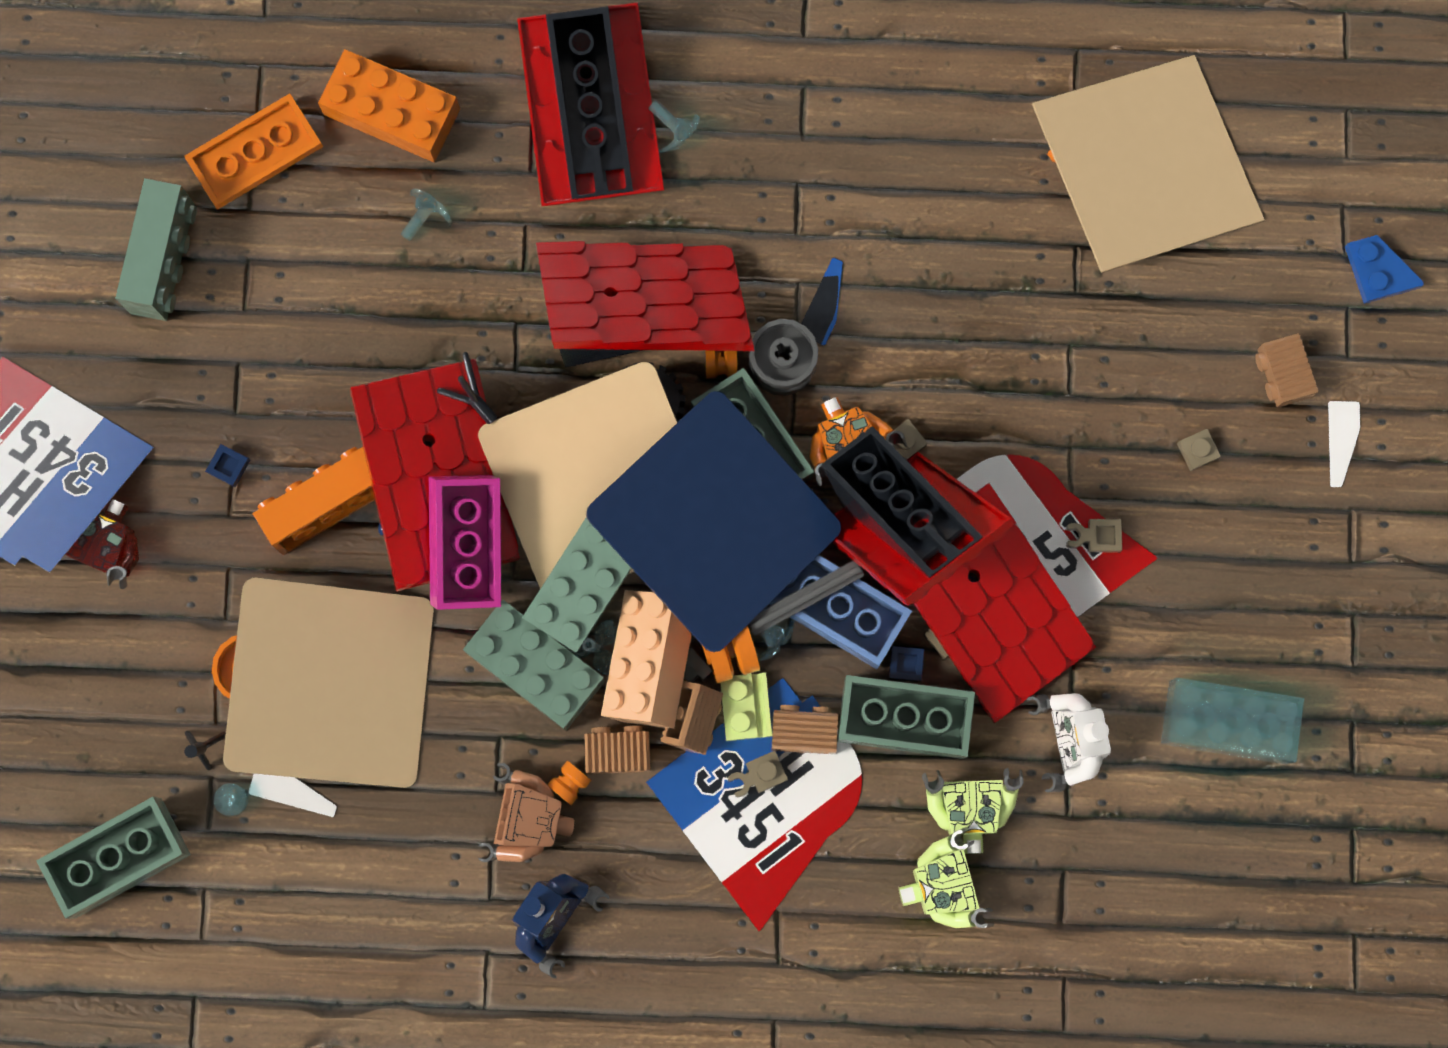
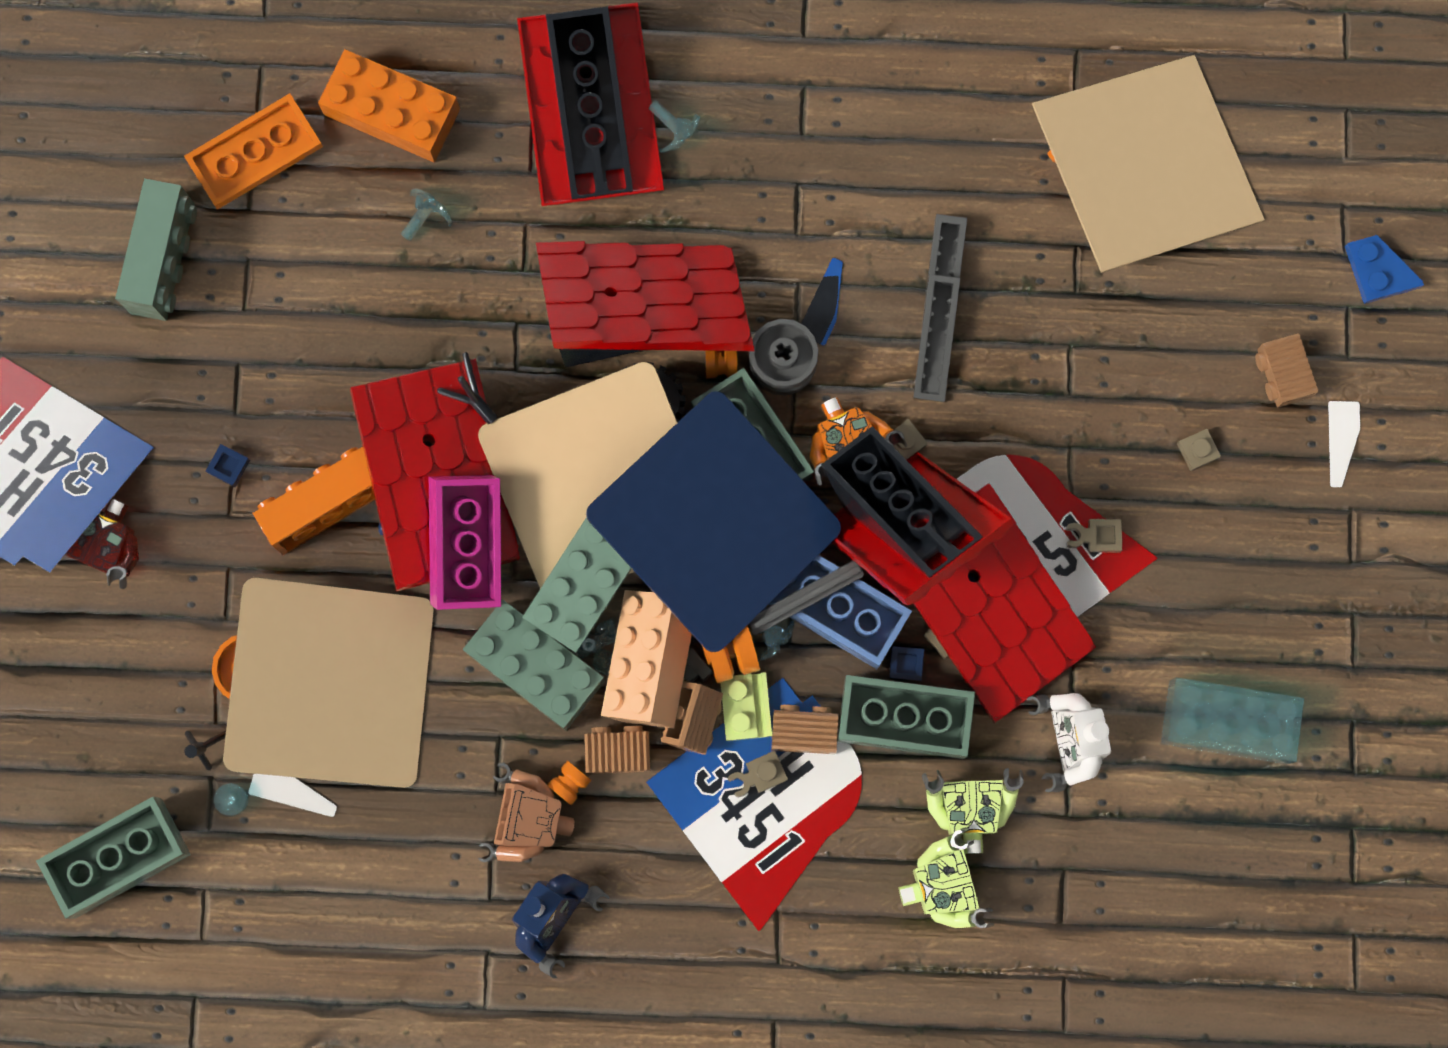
none -> dark grey slope [913,214,967,402]

